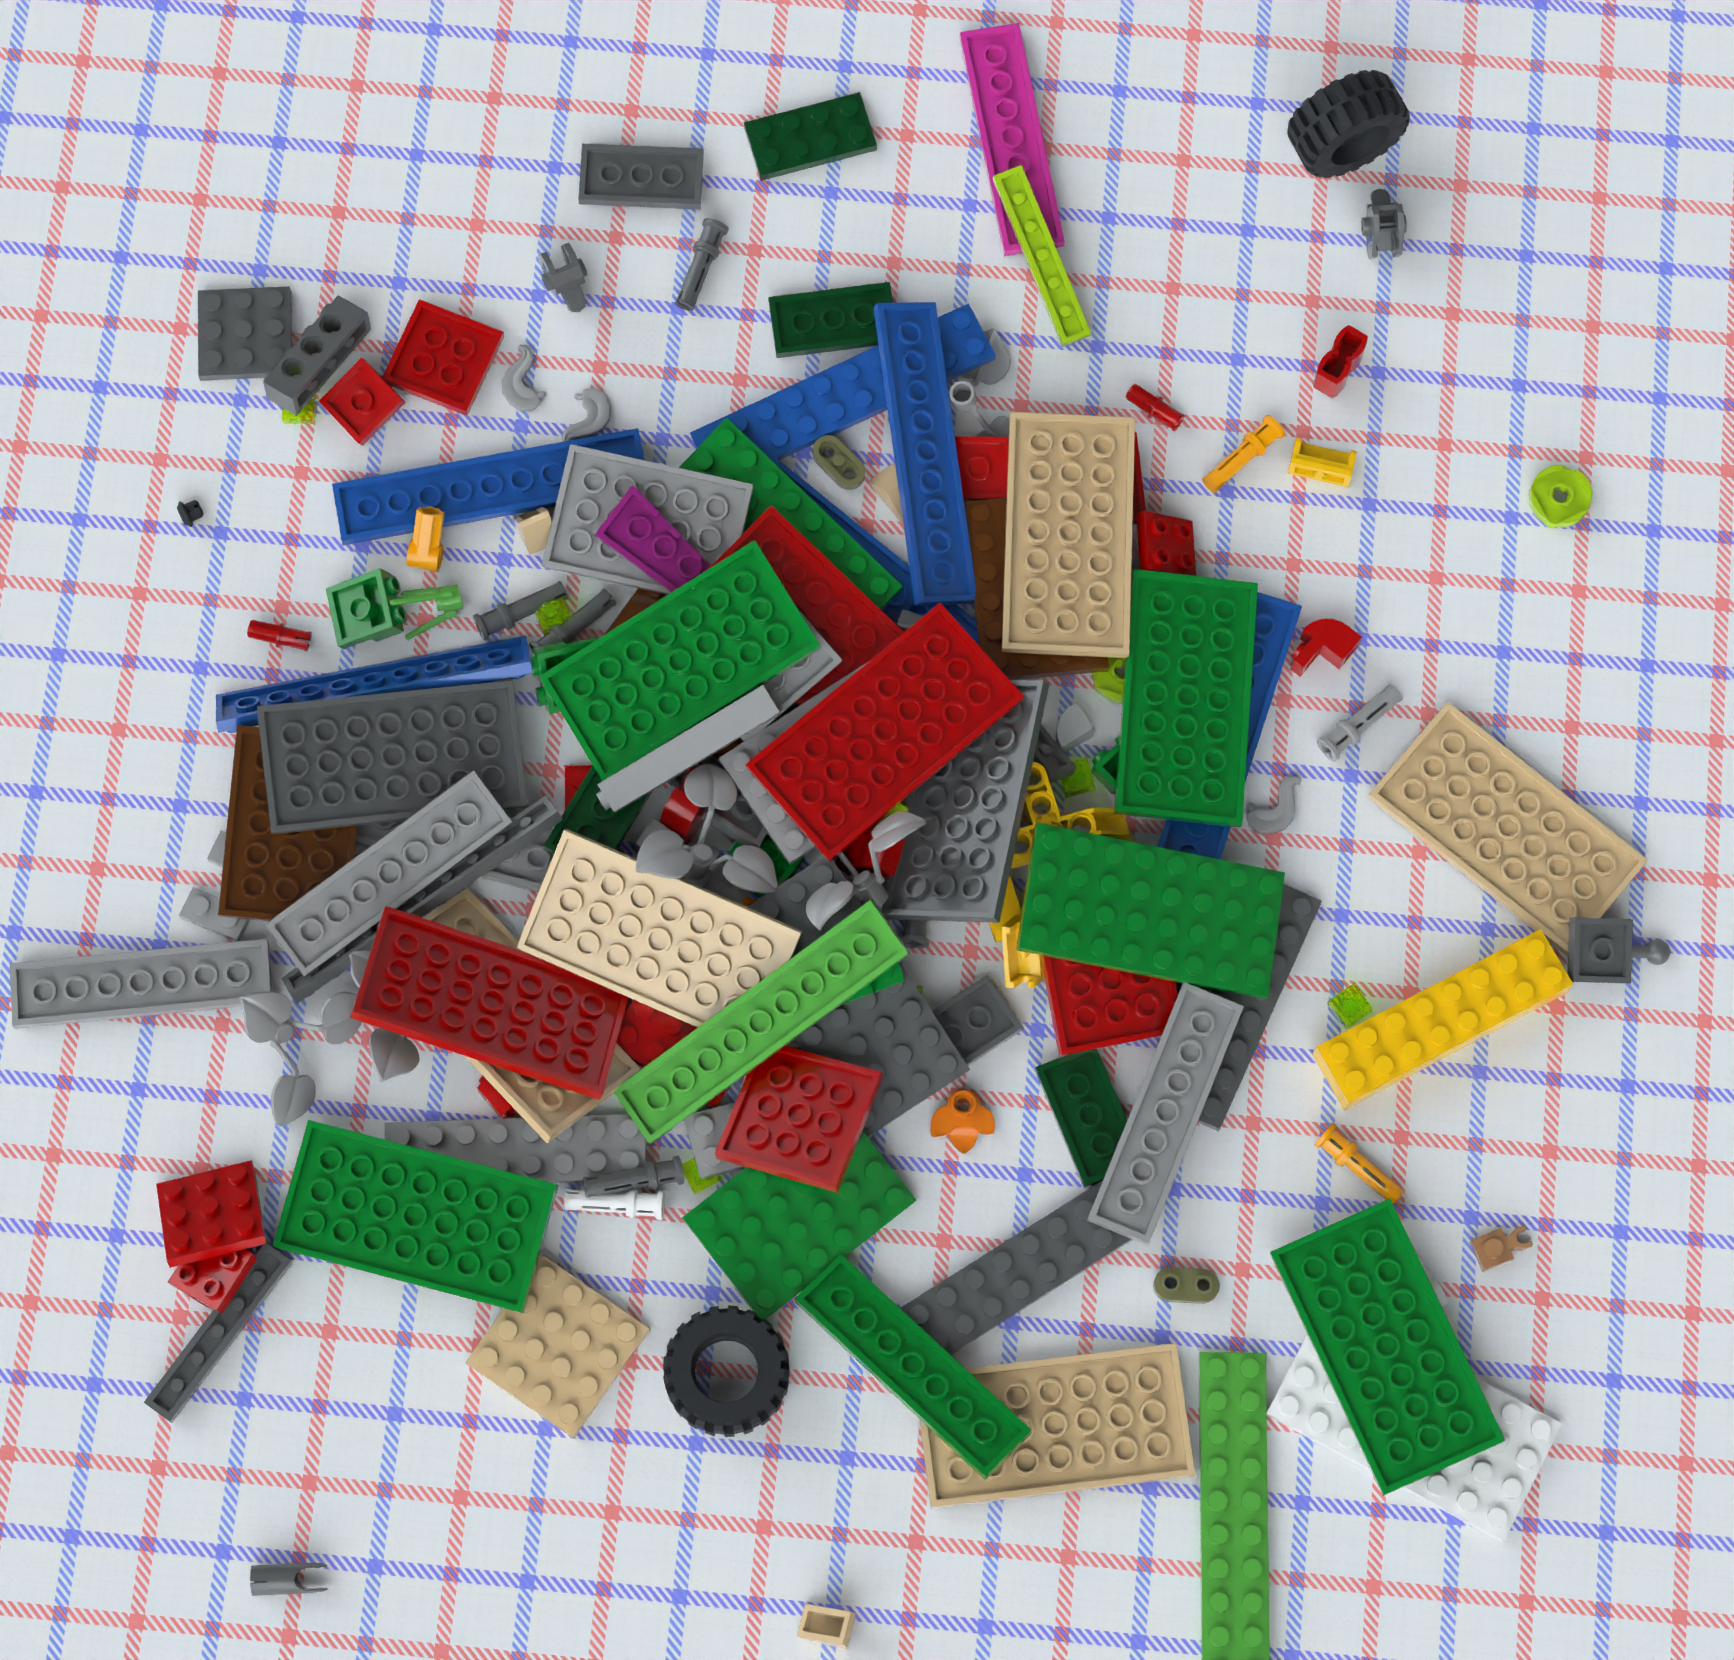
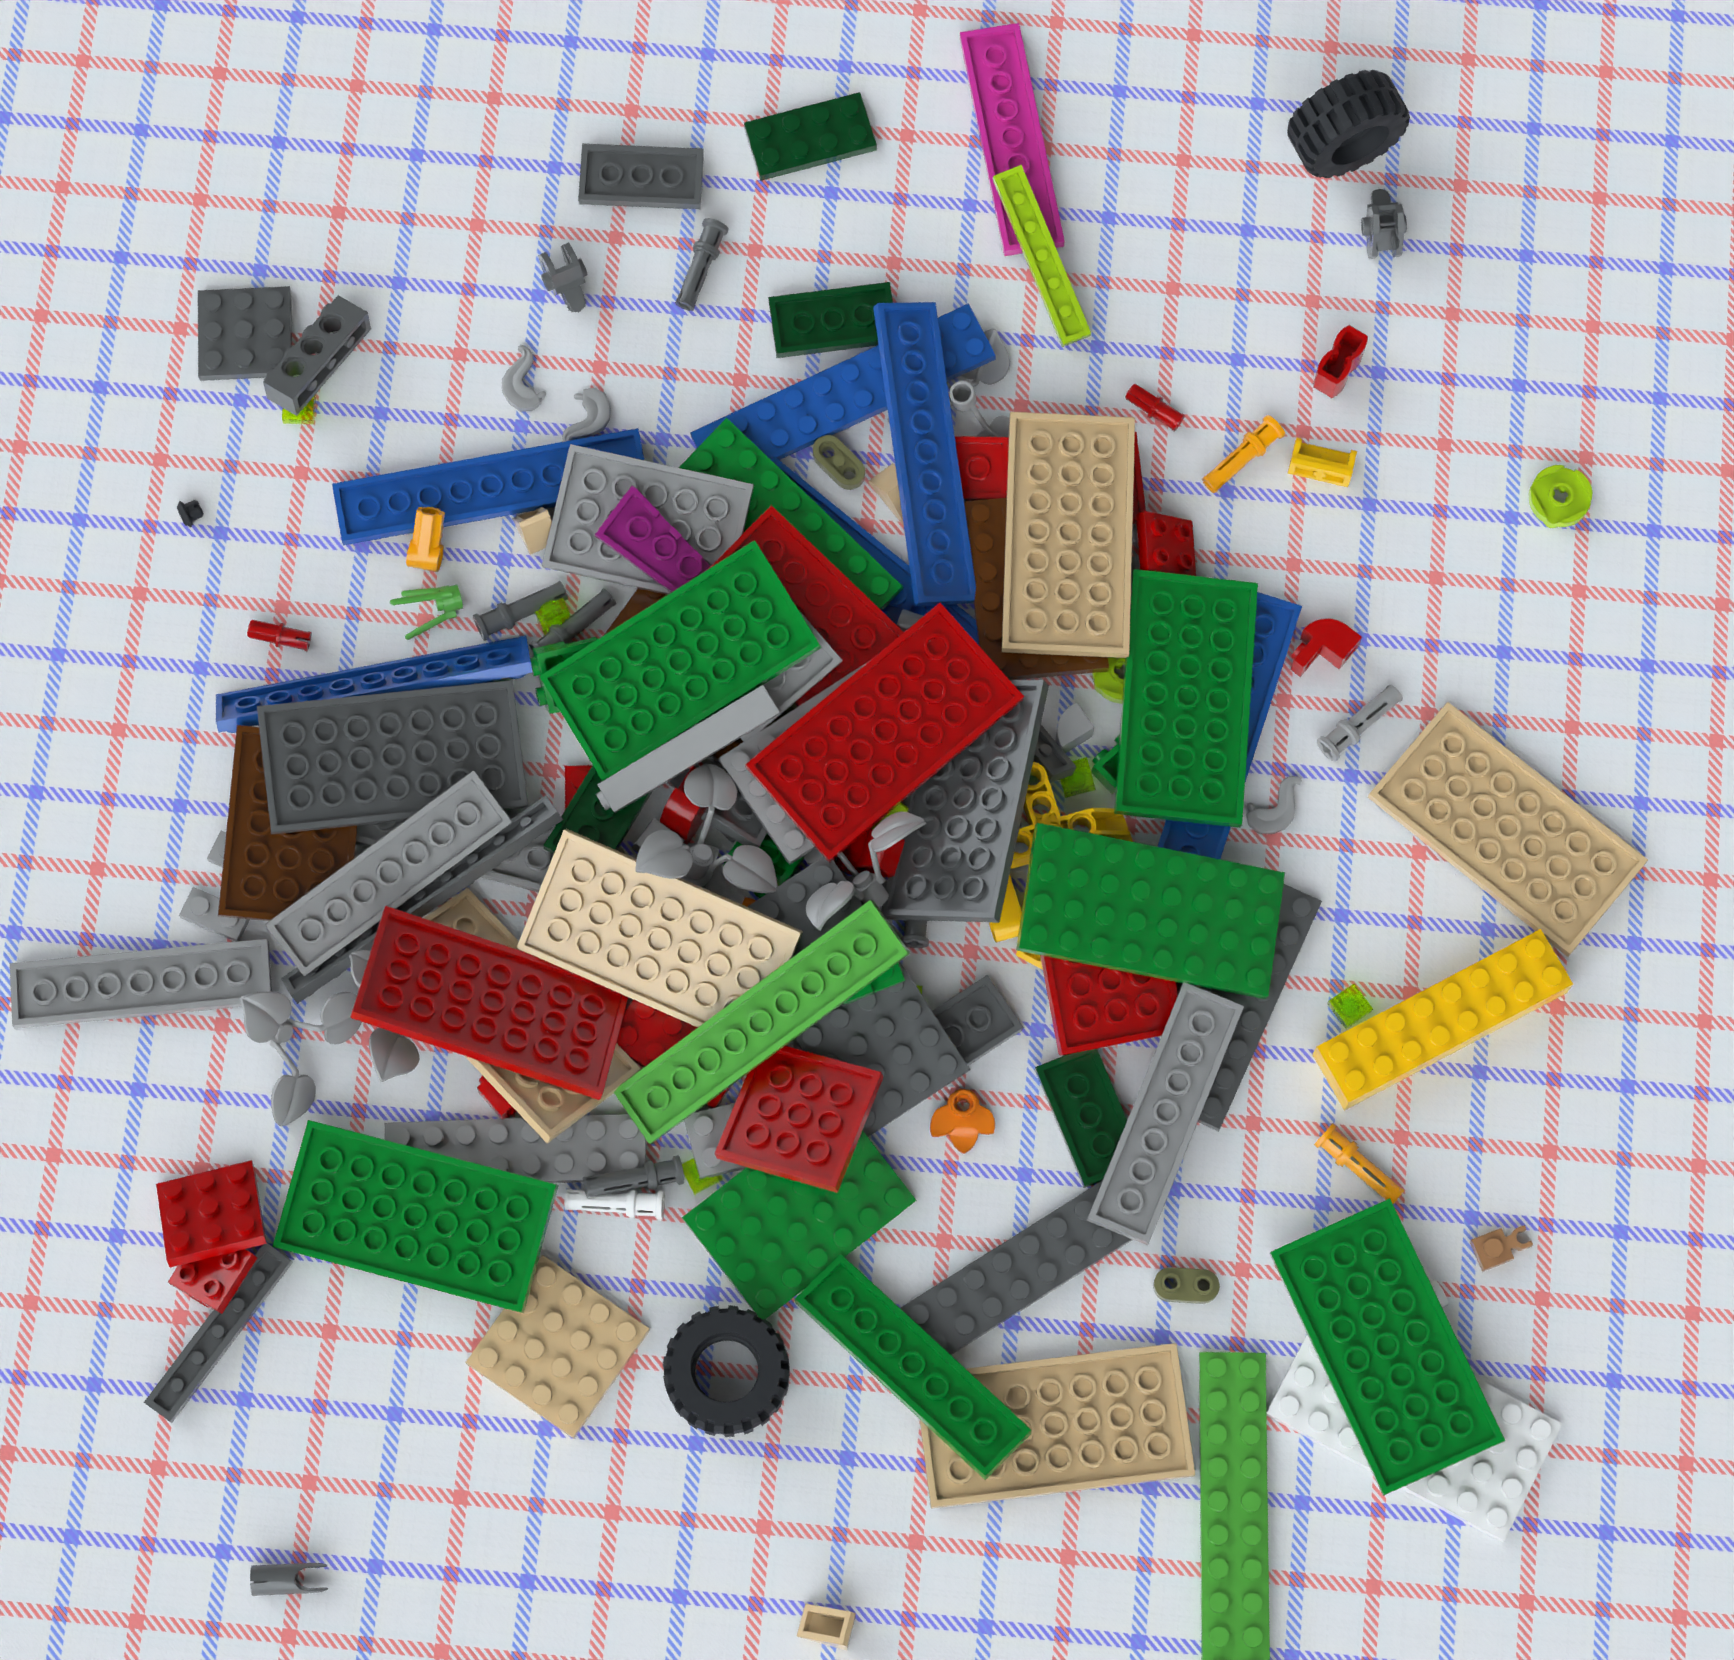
red plate [319,357,406,446] -> none
green plate [326,568,407,649] -> none
red plate [382,299,504,416] -> none
yellow hinge [1001,915,1045,988] -> none
dark grey plate [1567,917,1671,984] -> none

